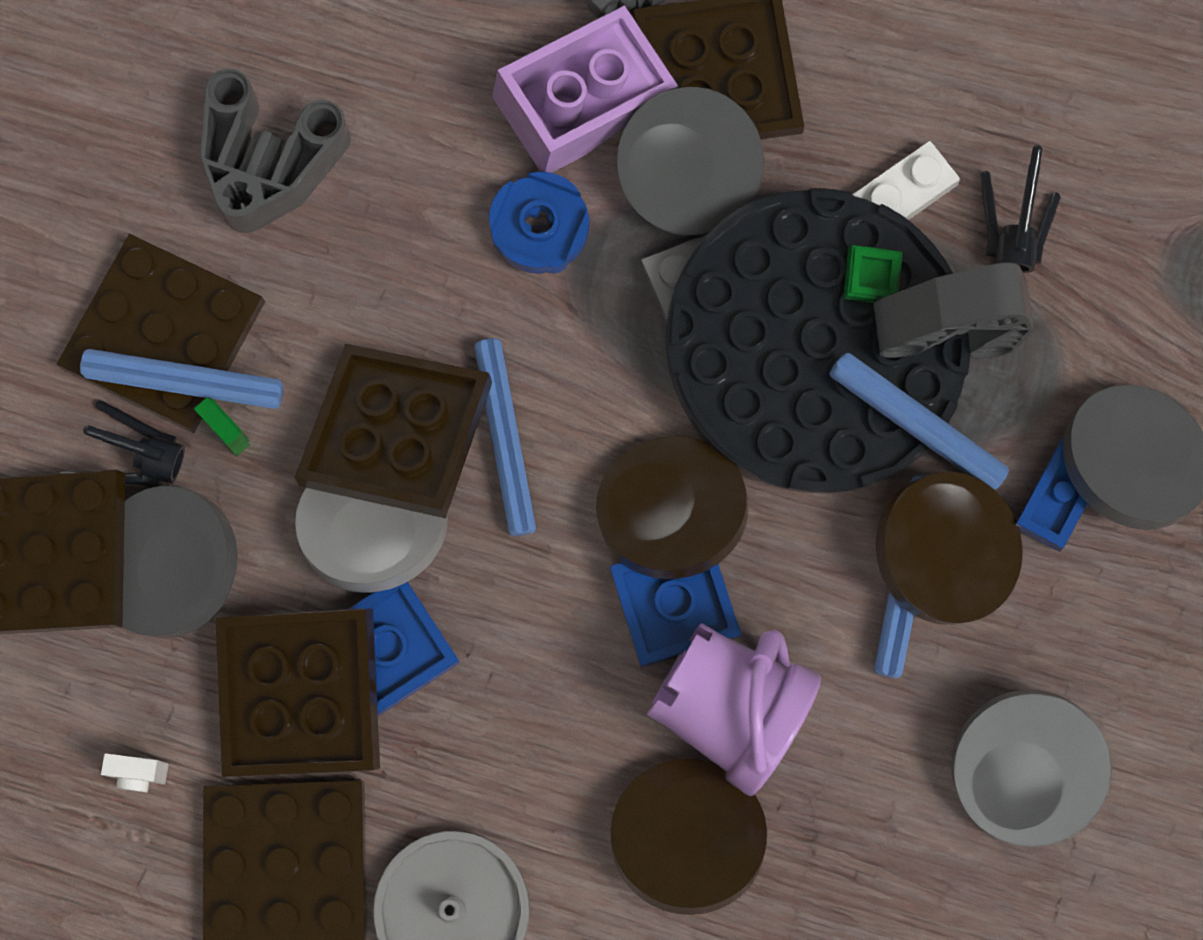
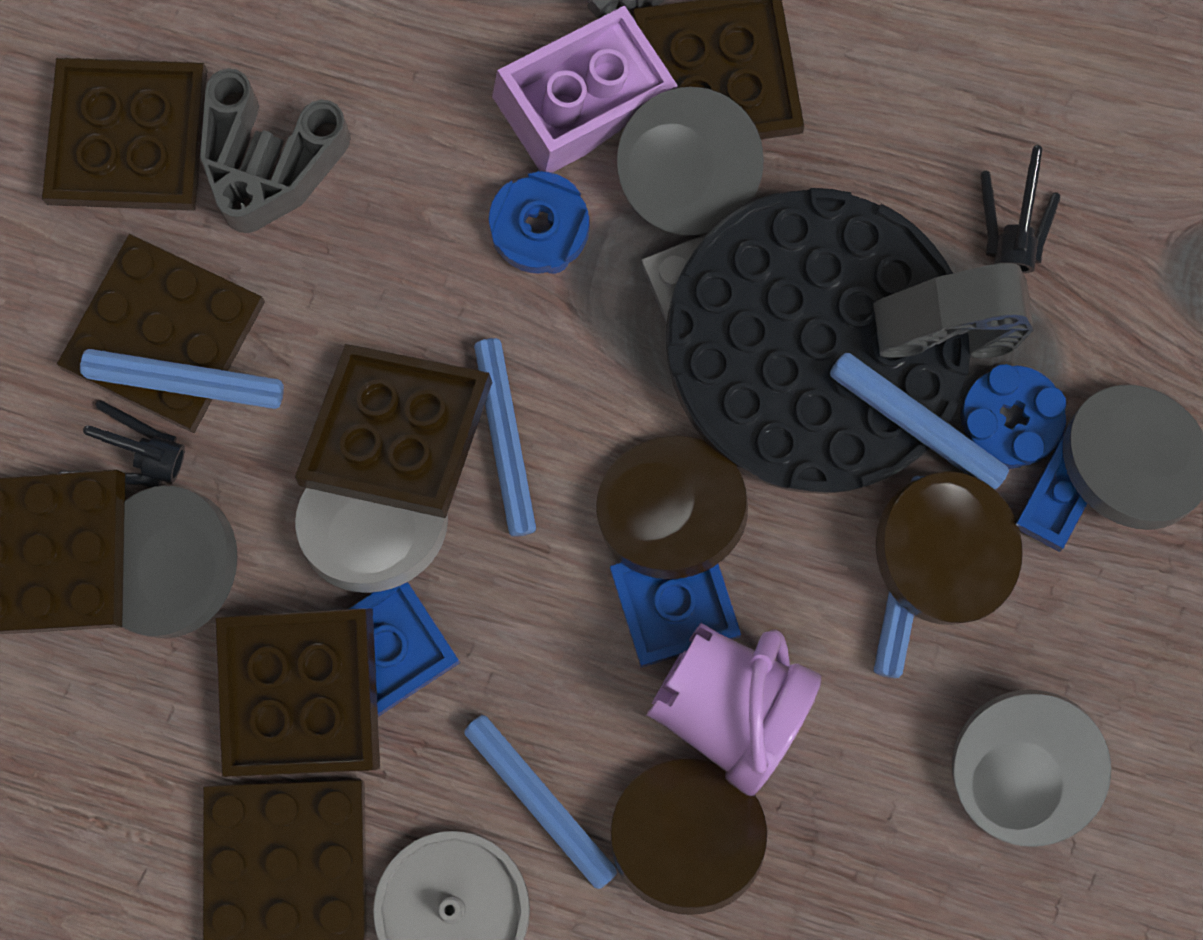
white plate [101,753,169,793] -> none
green tile [194,397,250,456] -> none
green tile [843,245,903,303] -> none
white plate [853,141,960,220] -> none
none -> dark brown plate [42,57,208,211]
none -> medium blue axle [464,715,617,889]
none -> blue plate [960,364,1066,469]

